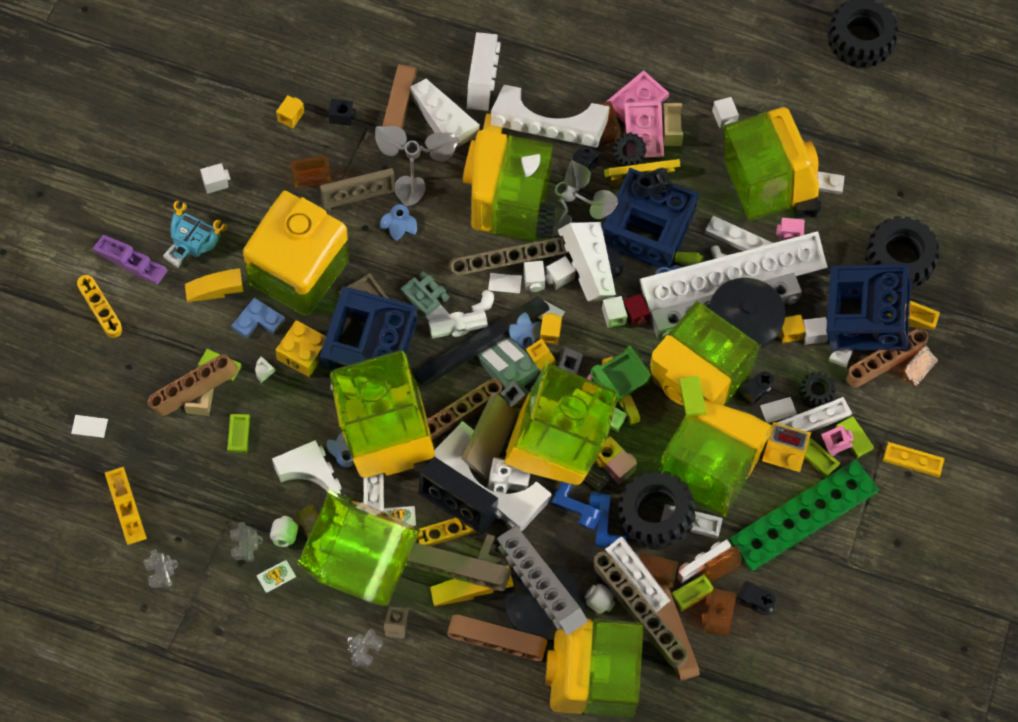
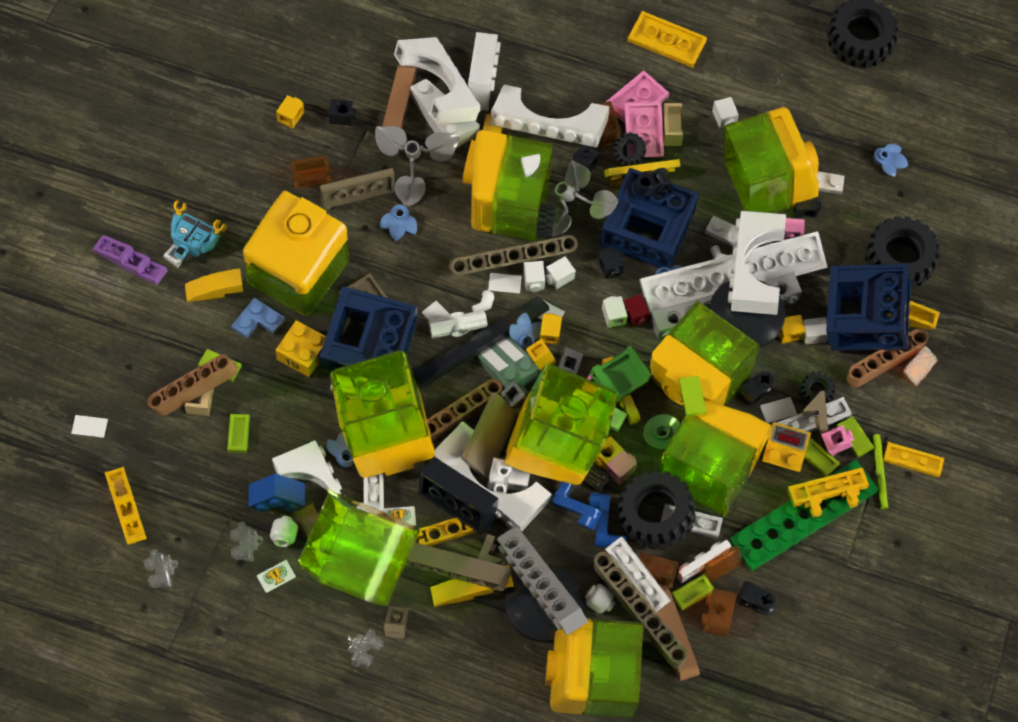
yellow beam [77,275,122,338] -> none
white brick [200,163,230,194] -> none
white tile [255,356,275,383] -> none
sand green plate [400,271,450,317] -> none
medium nougat beam [447,615,548,661] -> none
white wedge [558,222,616,302] -> none
lime cone [675,251,704,267] -> none
white tile [828,350,853,367] -> none
none -> blue brick [248,474,305,512]
none -> white arch [394,37,480,124]
none -> yellow tile [627,11,707,68]
none -> sand green dish [643,414,682,450]
none -> white arch [728,211,786,315]
none -> yellow hinge [787,468,869,518]
none -> dark tan slope [803,391,828,433]
none -> medium blue plate [873,144,908,177]
none -> lime bar [873,434,888,509]

